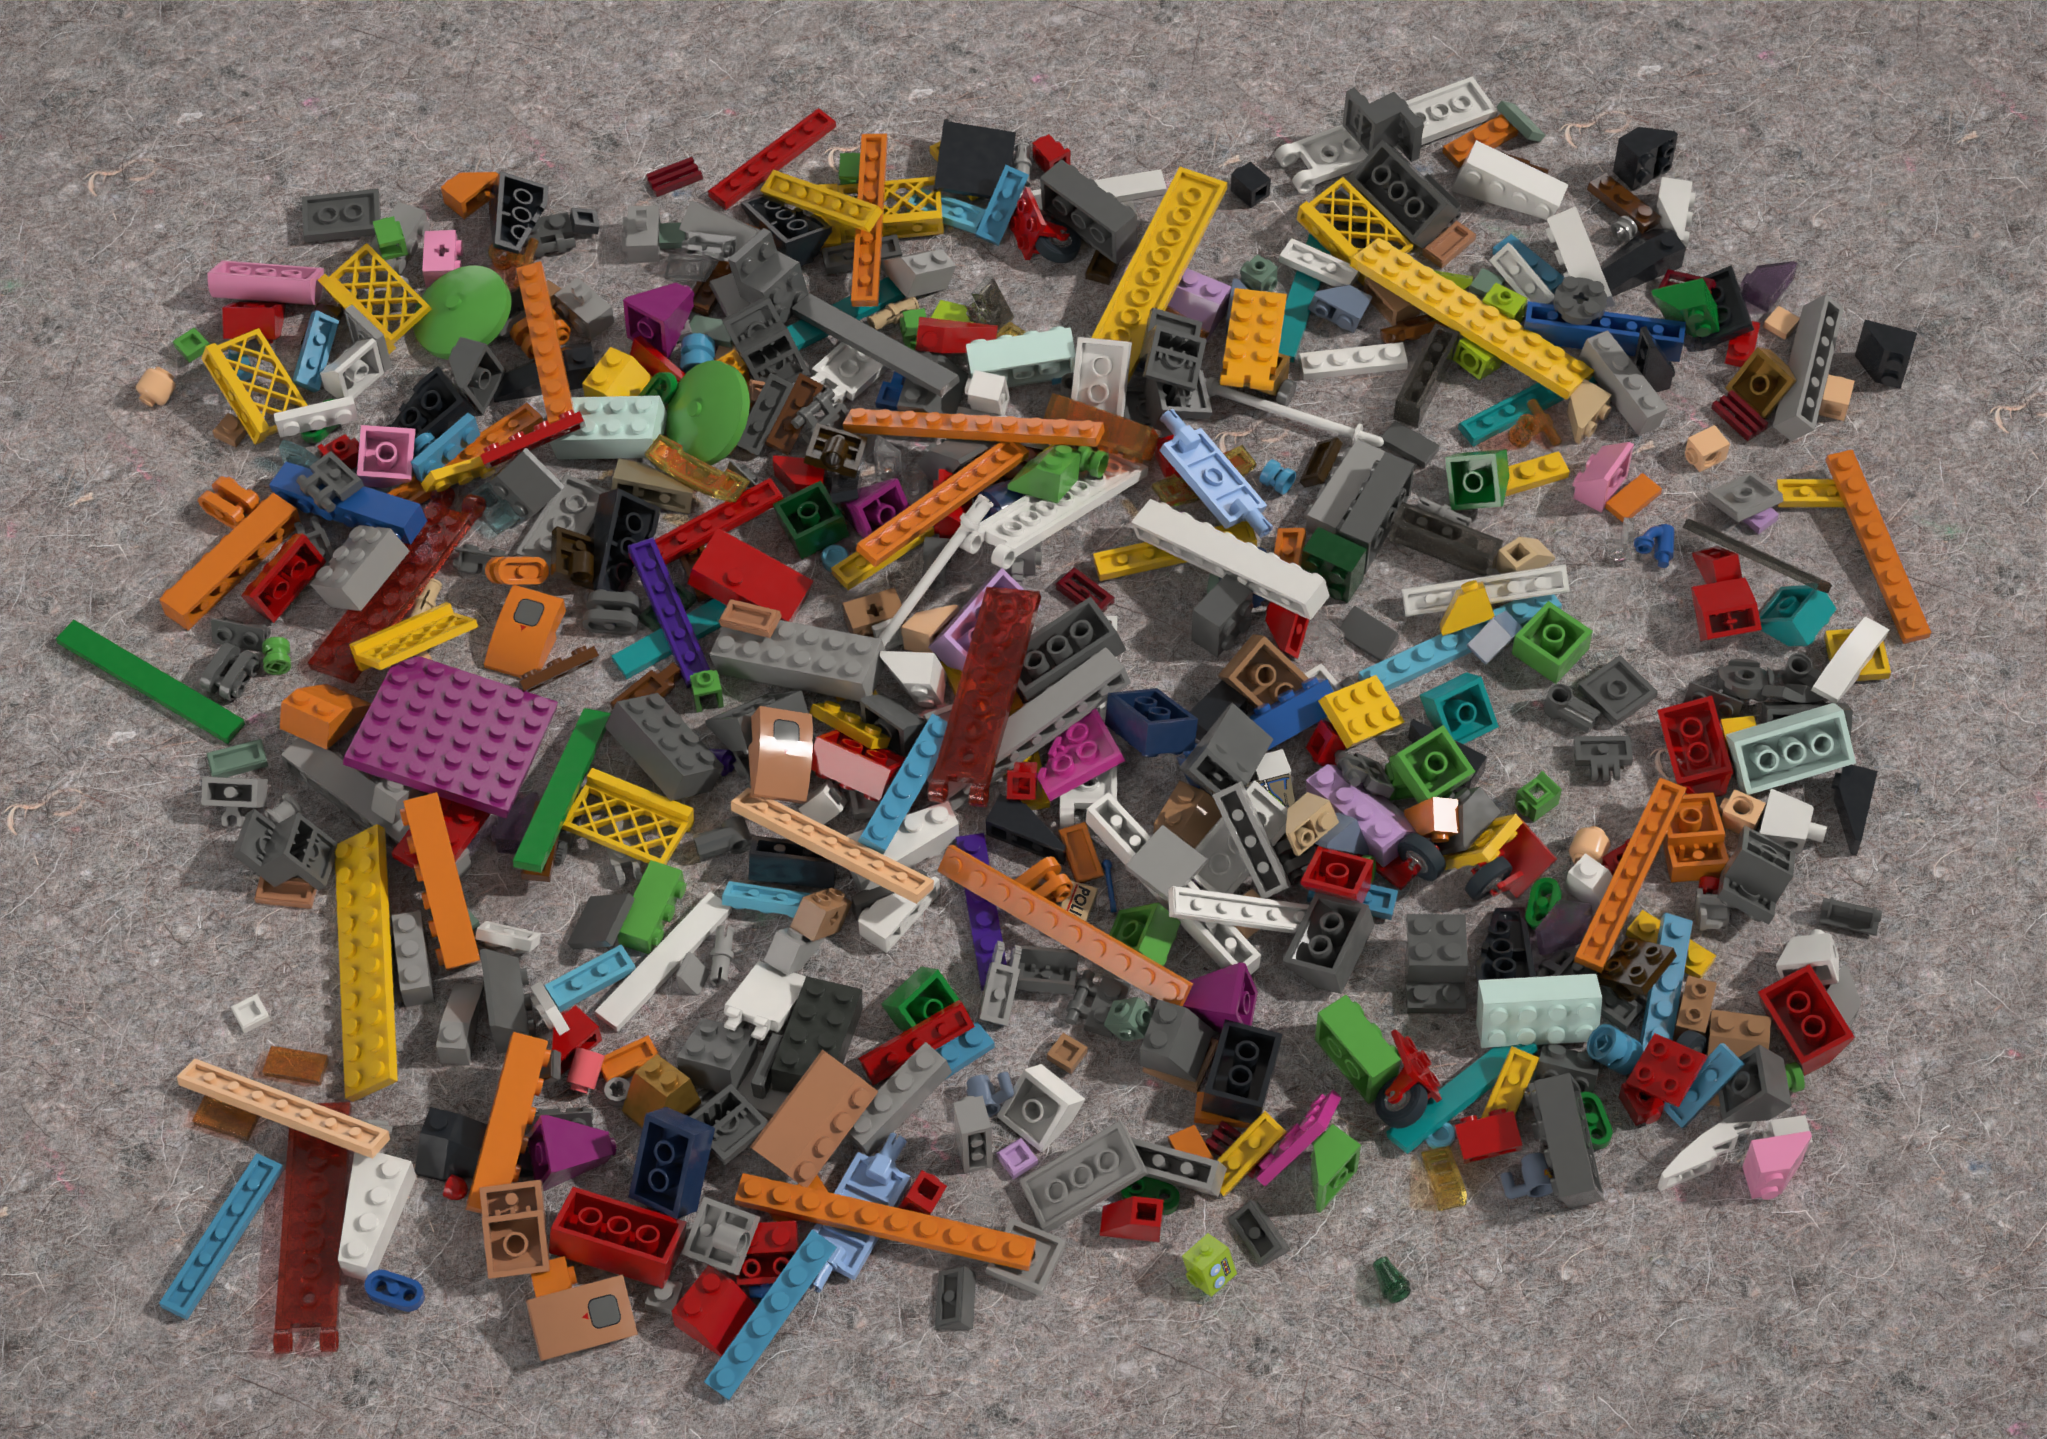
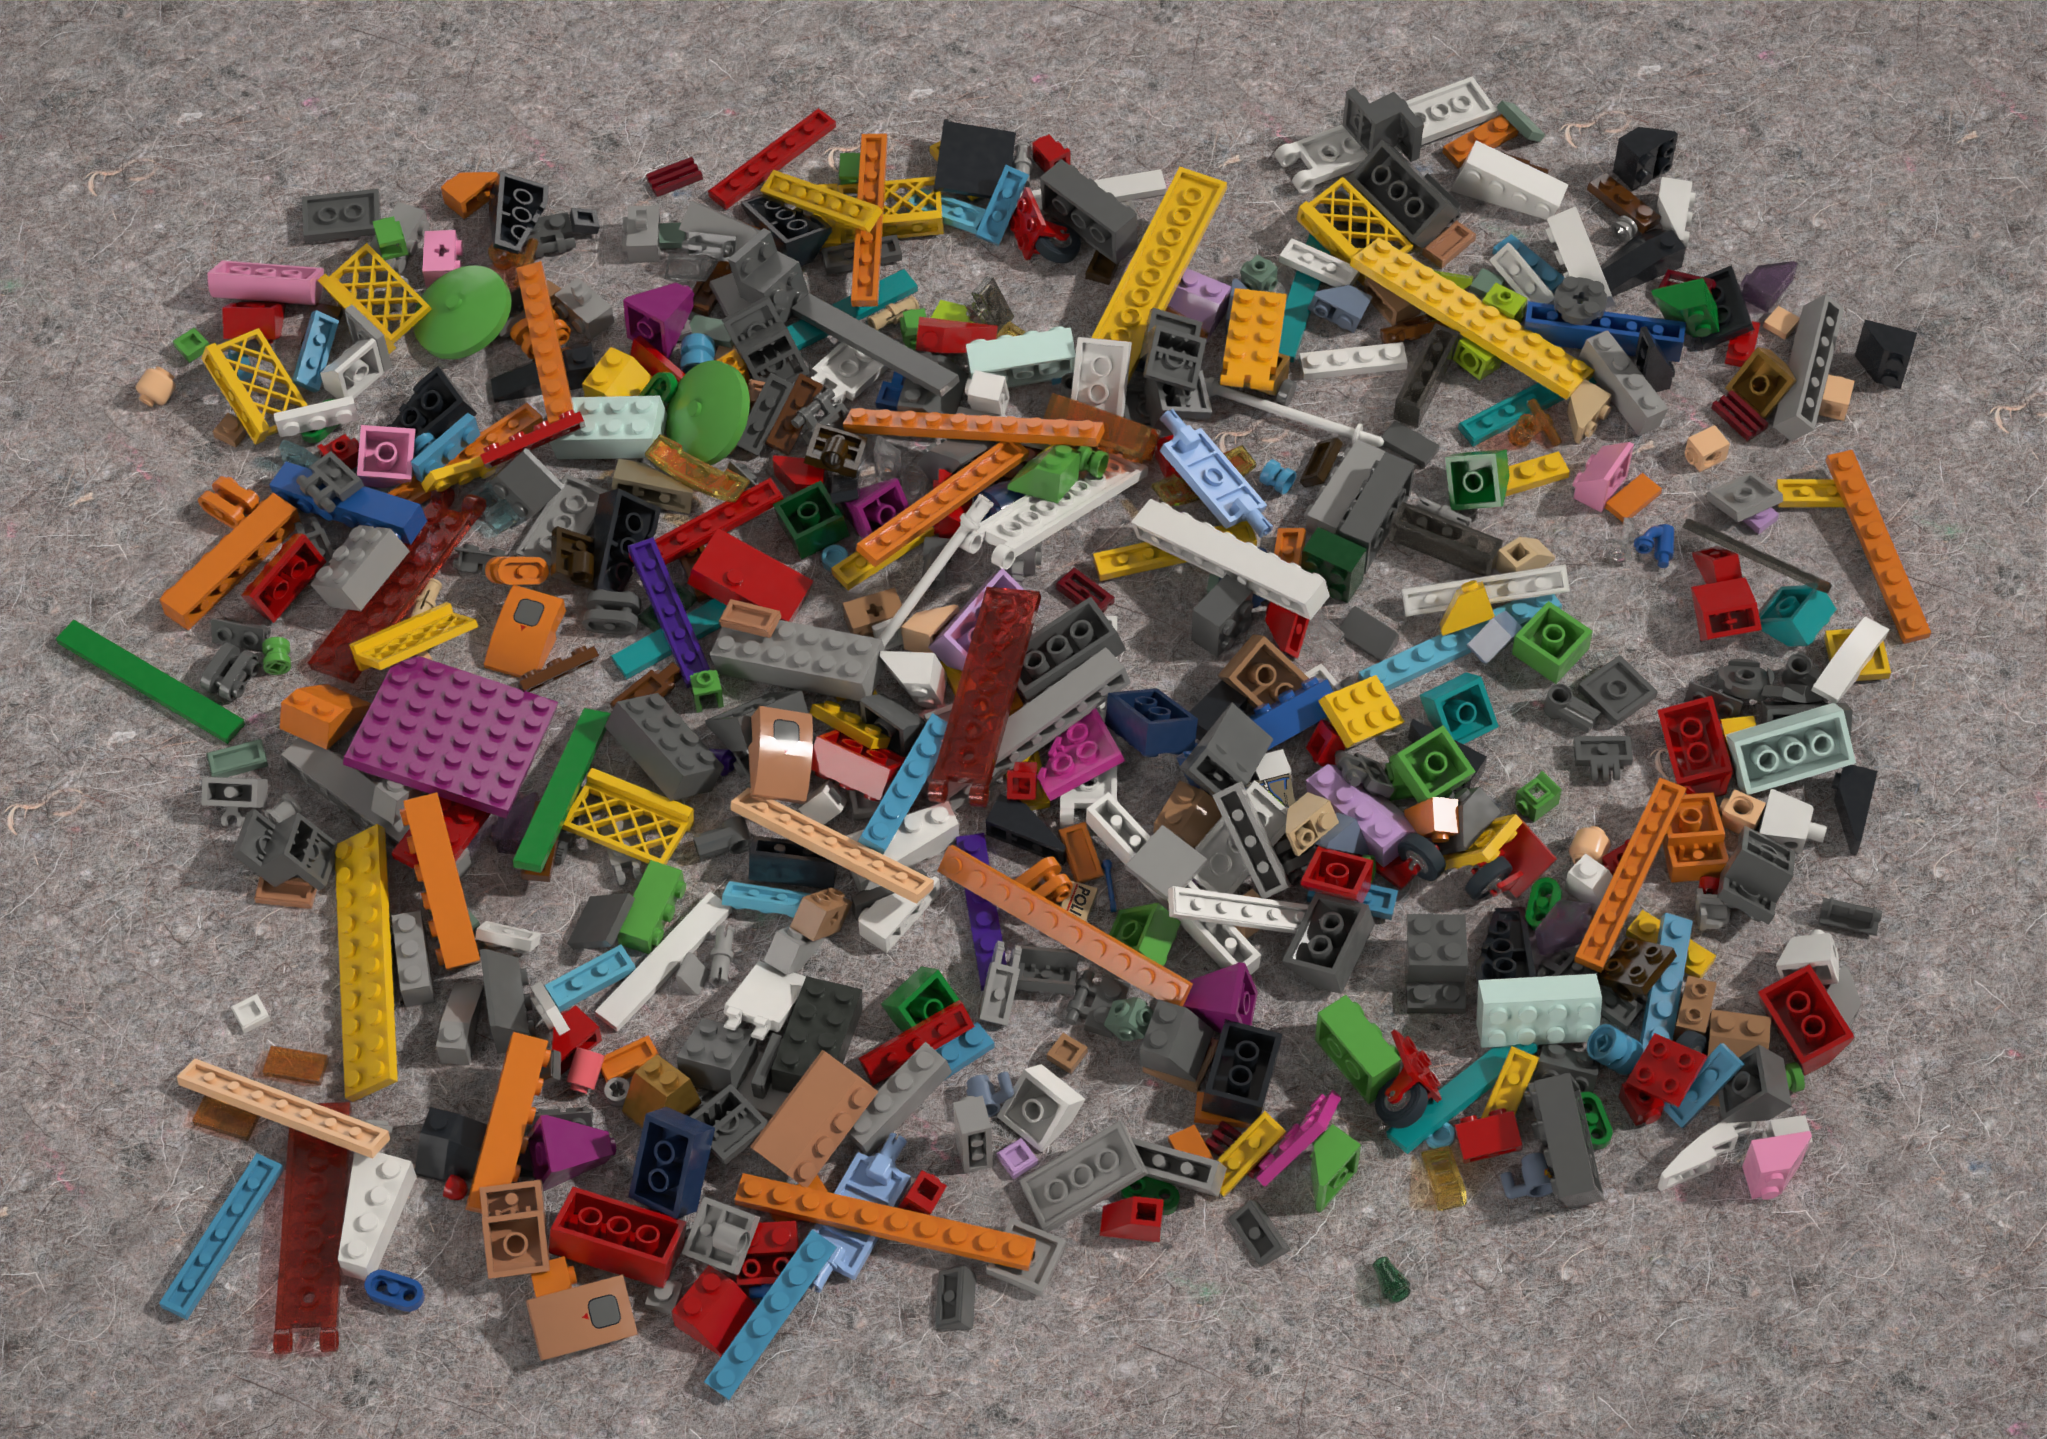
dark grey slope [449,337,506,415] -> none
light grey slope [880,249,956,298] -> none
lime head [1182,1233,1237,1297] -> none
black brick [1230,161,1271,208] -> none

